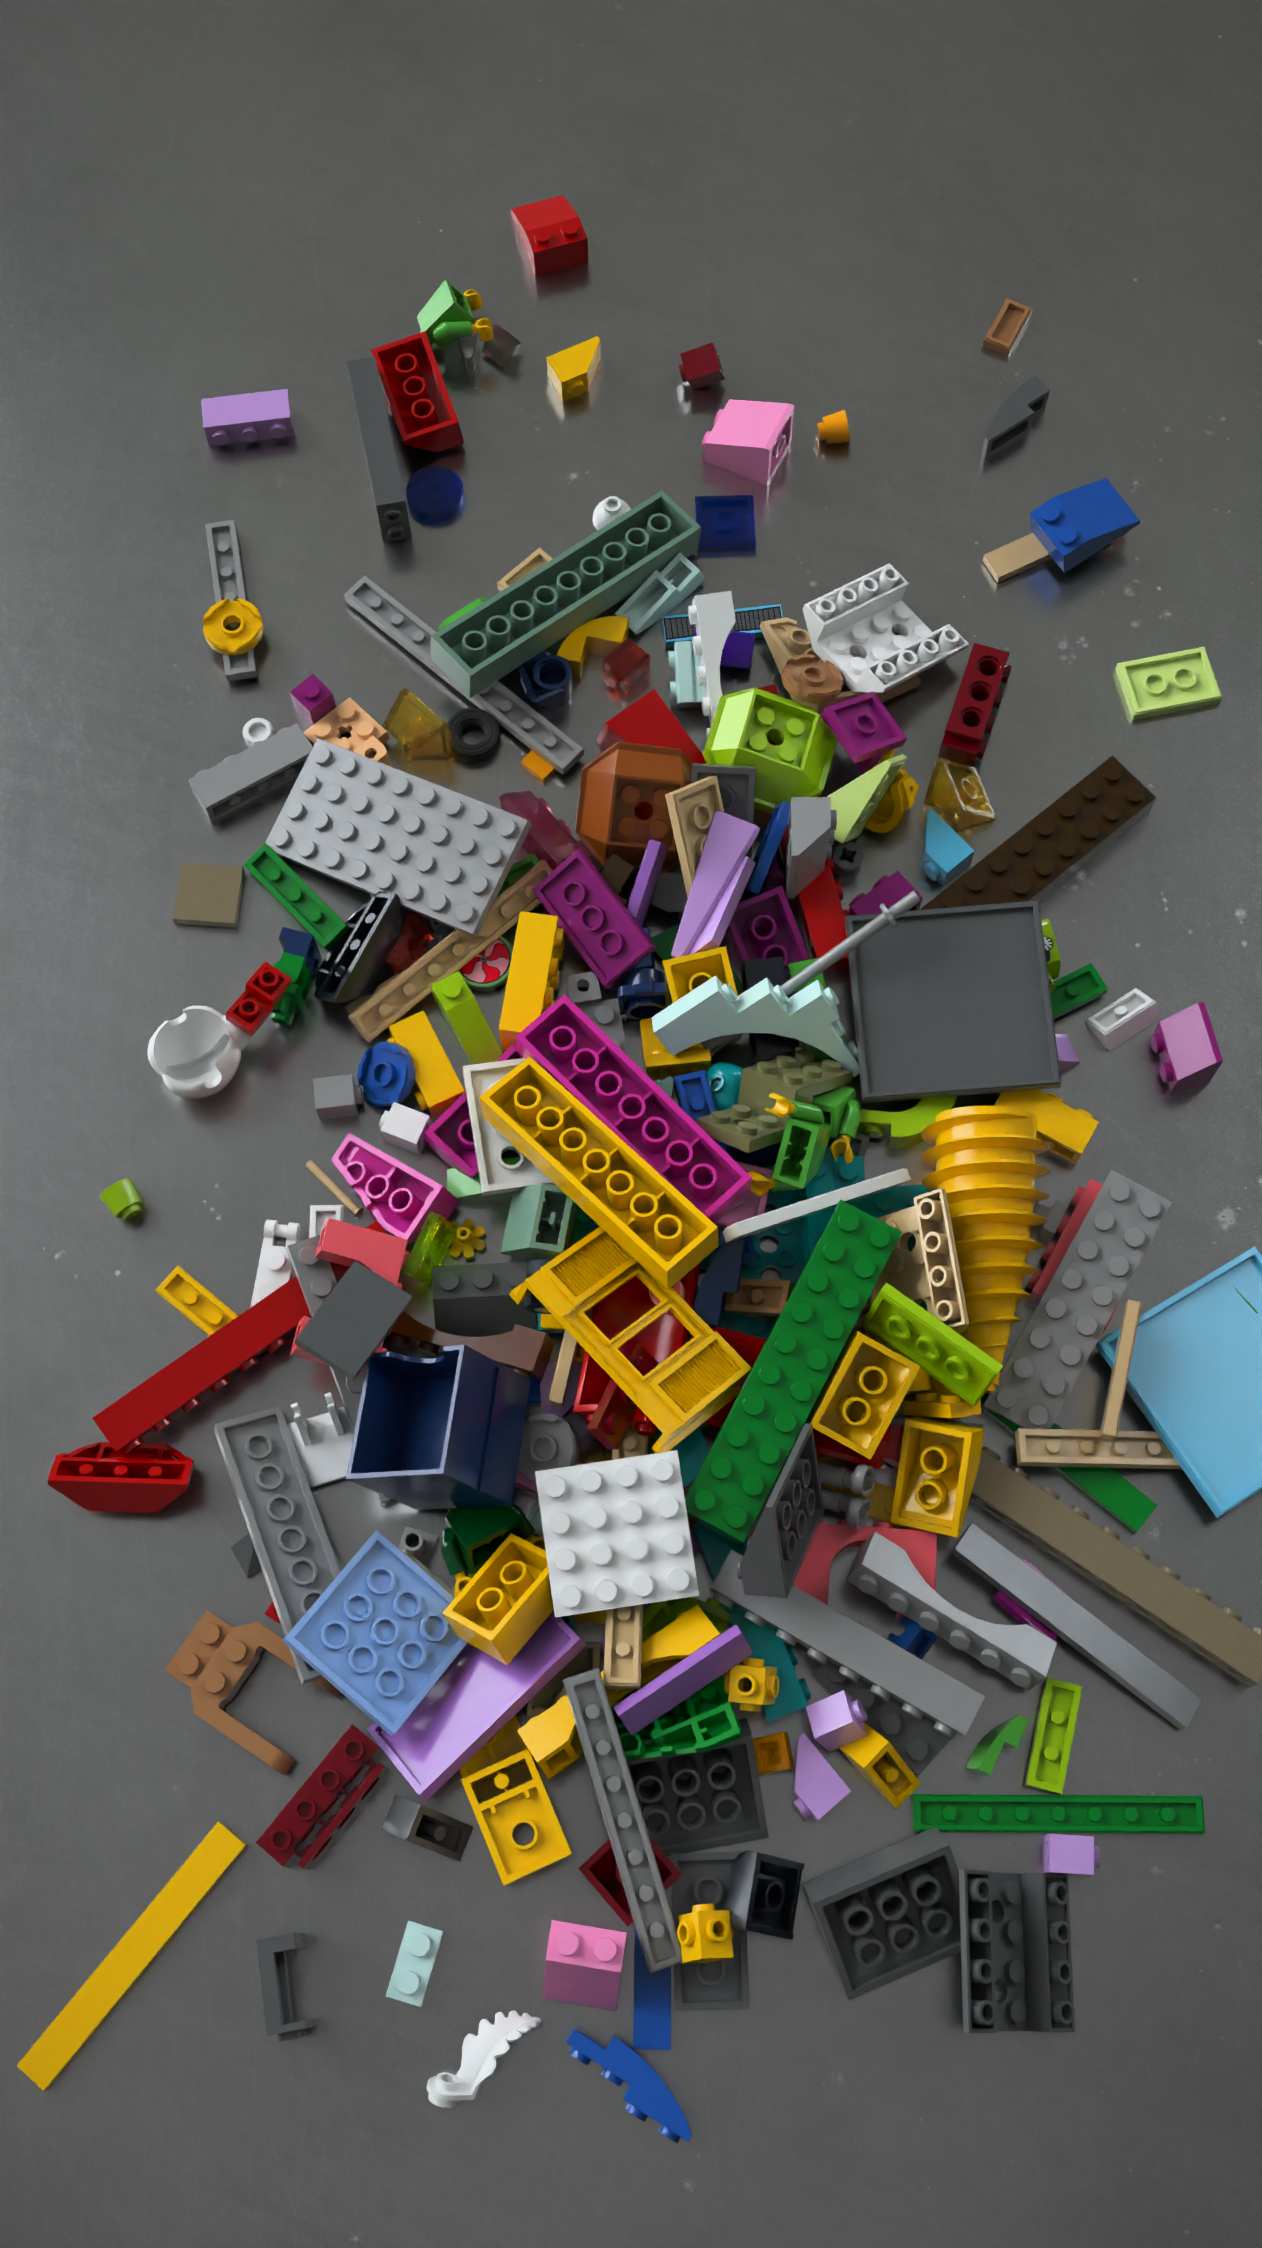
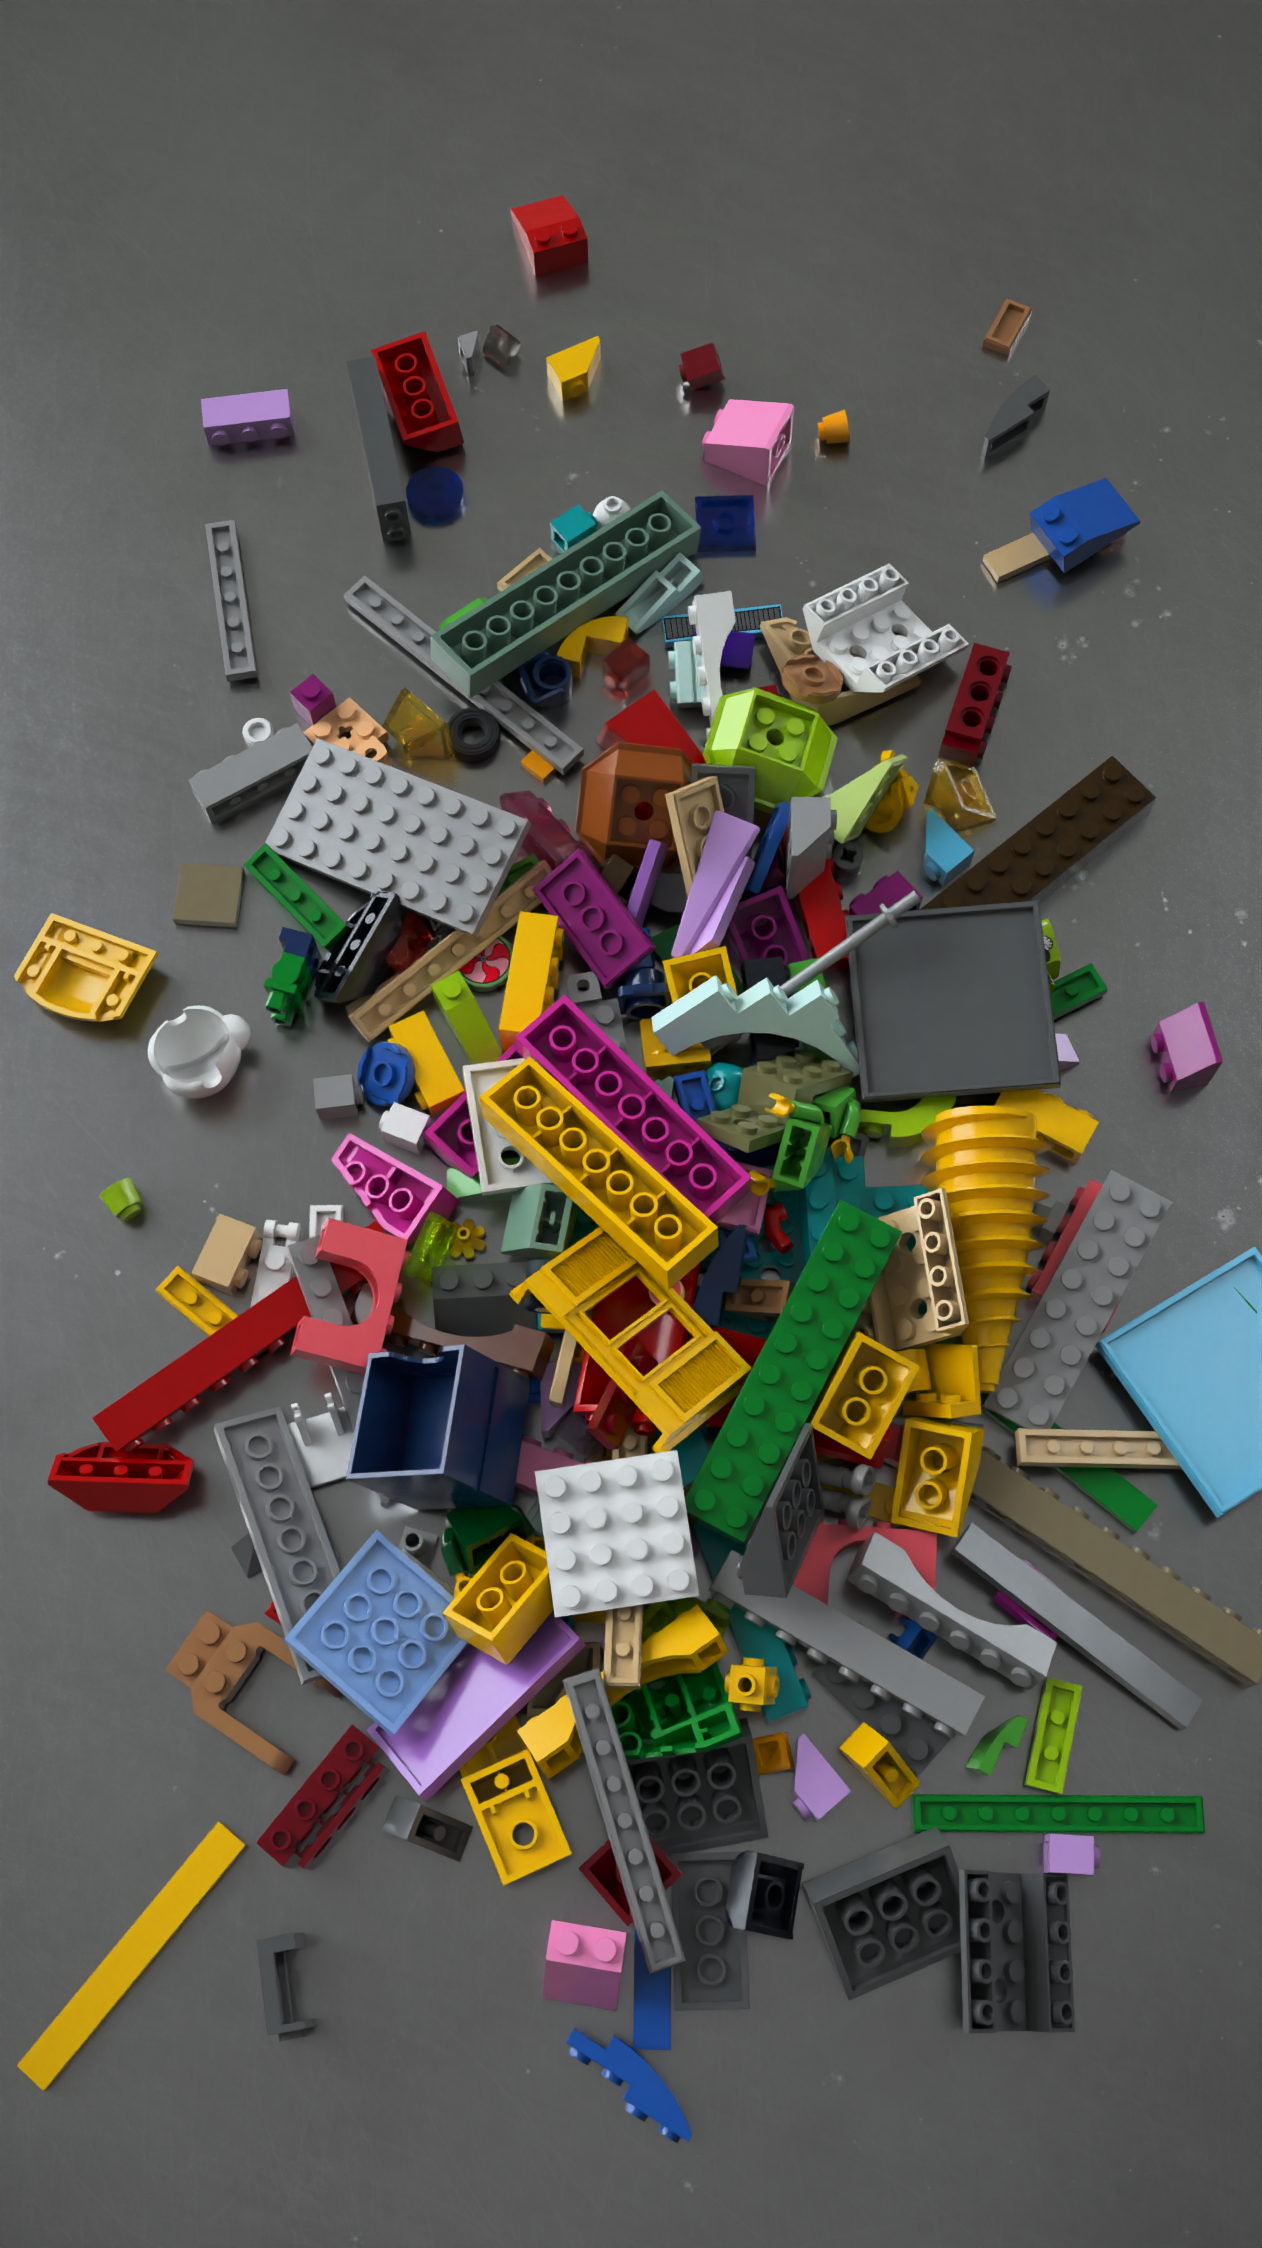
yellow tile [203,599,264,656] -> none
red slope [226,961,292,1036] -> none
dark grey tile [295,1261,413,1381] -> none
tan piece [305,1160,364,1217] -> none
light aqua plate [386,1921,444,2007] -> none
bright green torso [417,279,494,350] -> none
white plant [426,2010,542,2108] -> none
light grey tile [518,1413,580,1482] -> none
medium lavender tile [613,1625,753,1736] -> none
yellow brick [677,1904,734,1963] -> none
white tile [722,1168,911,1243] -> none
lavender brick [806,1690,867,1752] -> none
magenta bracket [821,691,907,775] -> none
lime tile [861,1282,1003,1407] -> none
white slope [1085,988,1159,1051] -> none
tan tile [1099,1299,1142,1442] -> none
yellowish green tile [1115,647,1222,720] -> none
none -> yellow slope [14,913,159,1022]
none -> tan brick [191,1214,262,1296]
none -> teal brick [550,504,598,552]
none -> red arm [763,1203,794,1255]

